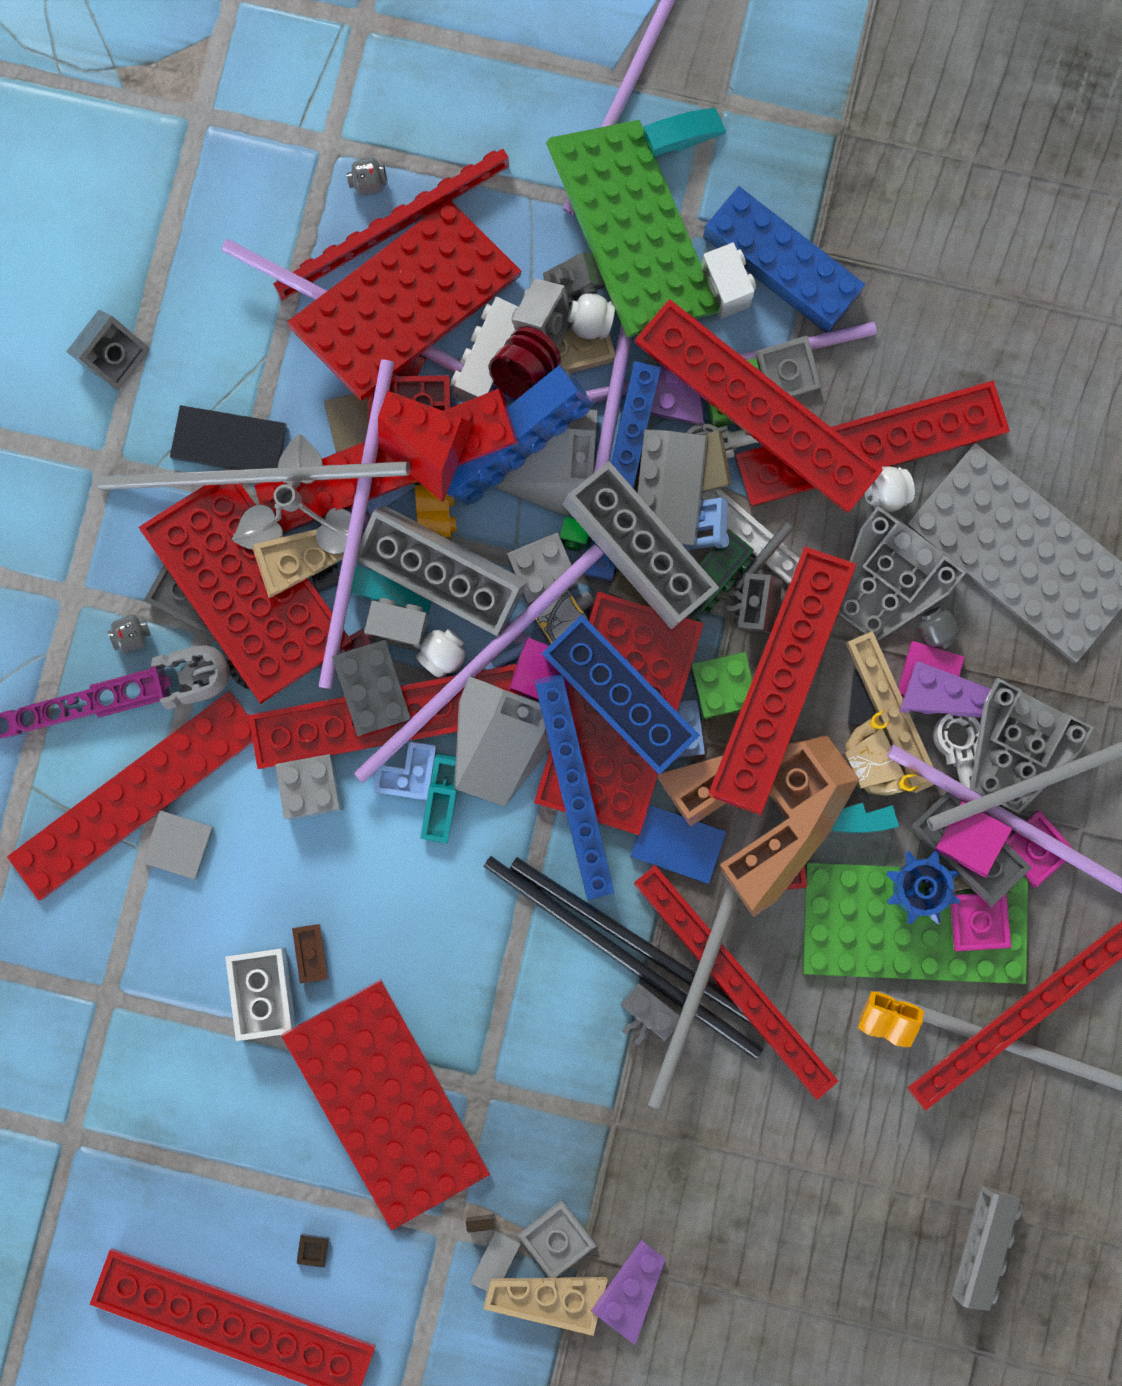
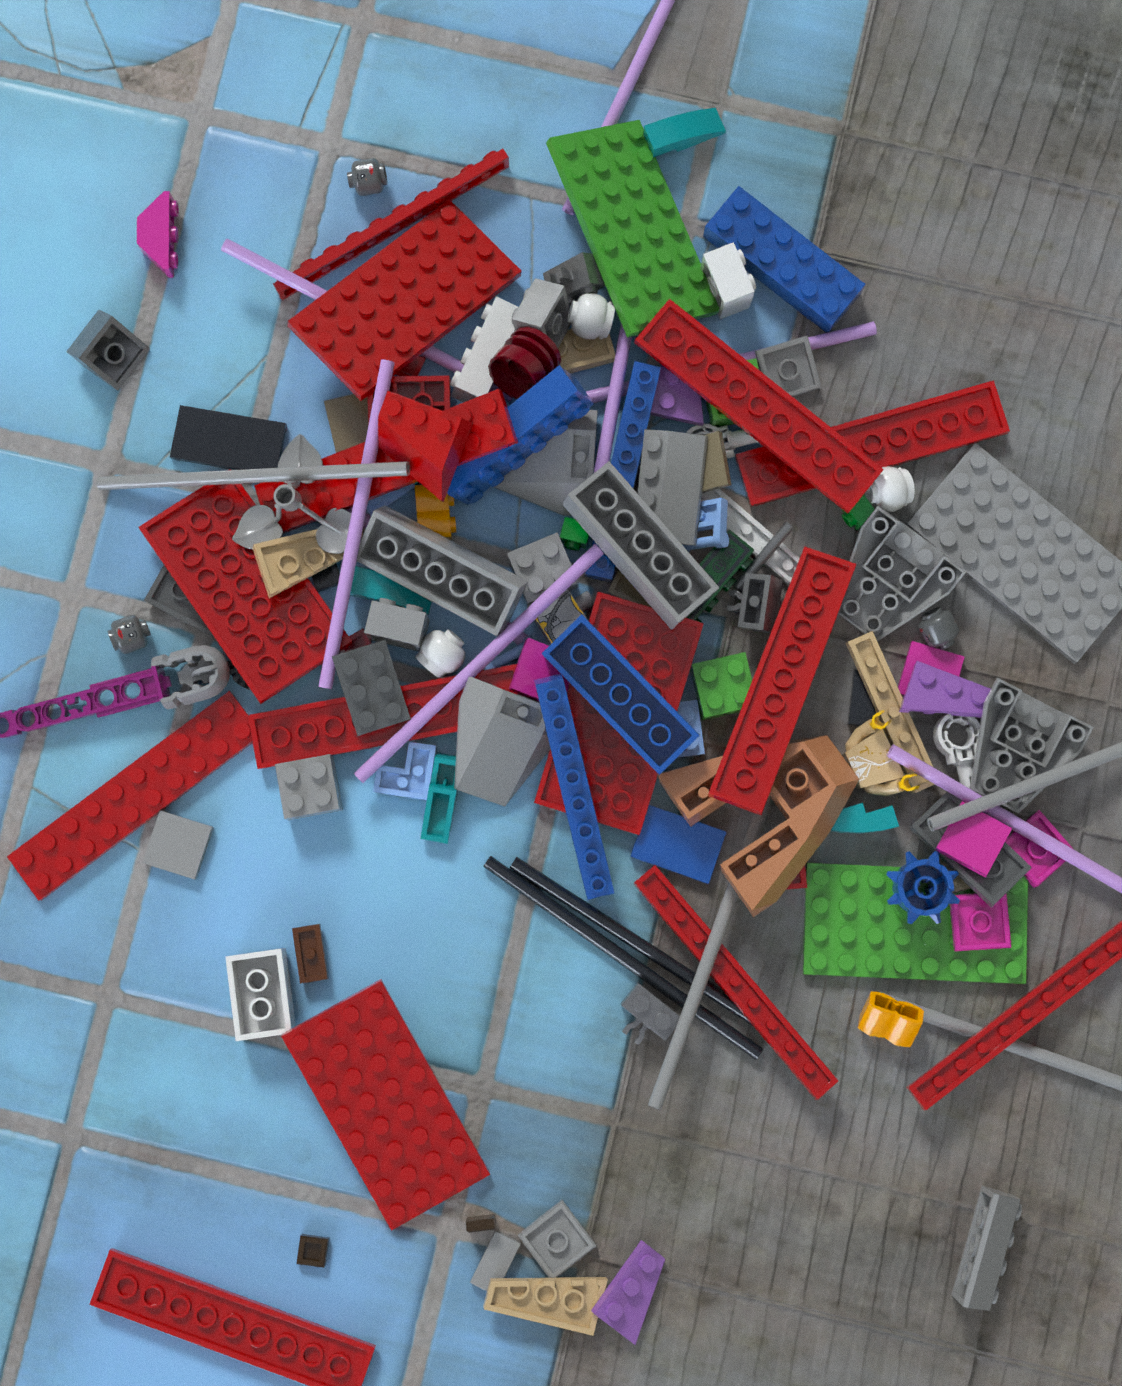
none -> dark pink slope [137,191,179,278]
none -> green plate [841,495,875,531]

